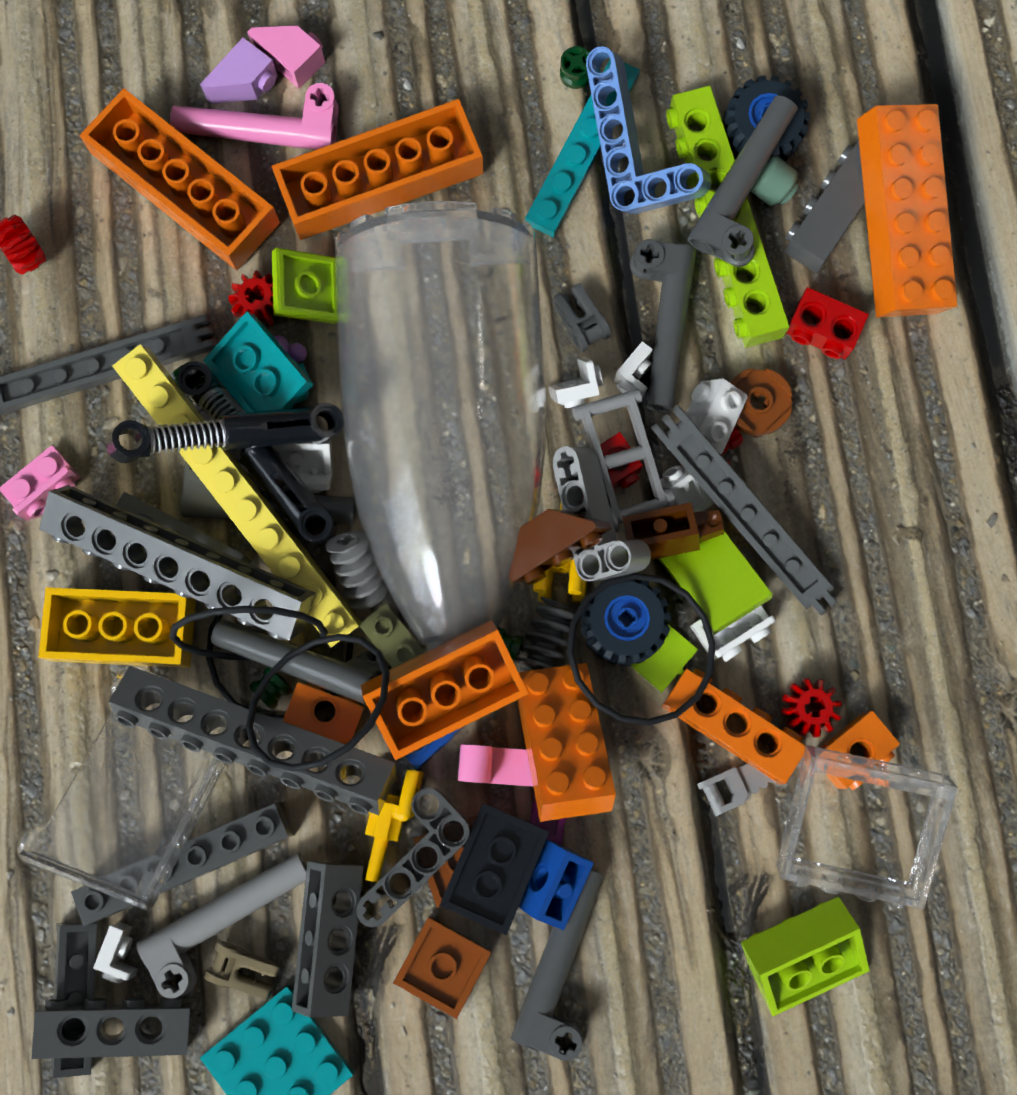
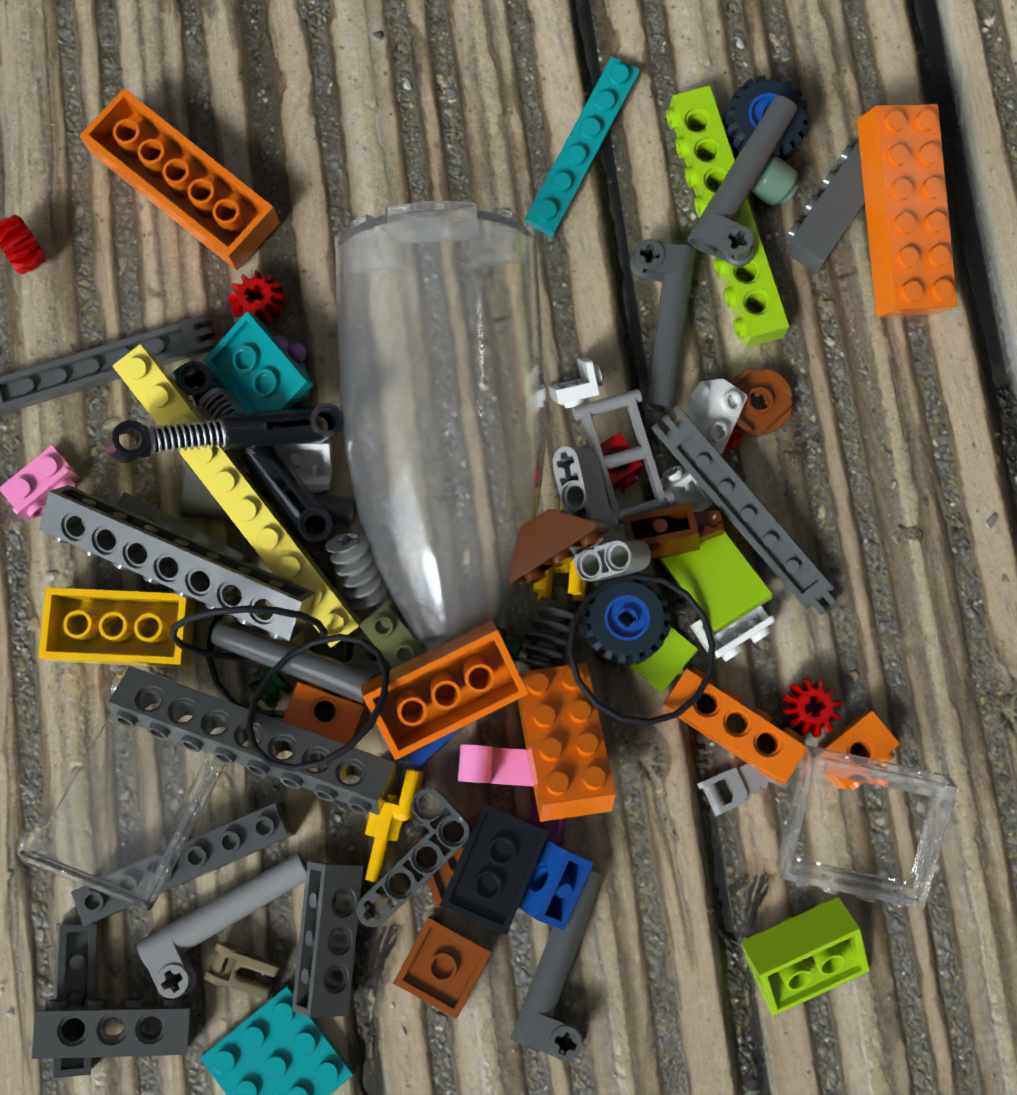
white bracket [93,922,138,983] -> none
bright pink axle [170,83,339,150] -> none
lavender slope [200,37,278,104] -> none
bright pink slope [247,26,325,89] -> none
orange brick [271,99,483,240] -> none
lime tile [272,247,340,324] -> none
dark grey piece [553,283,612,353] -> none
dark green wheel [560,46,590,89] -> none
medium blue beam [586,46,711,214] -> none
white bracket [614,341,653,398] -> none
red brick [786,287,869,360] -> none

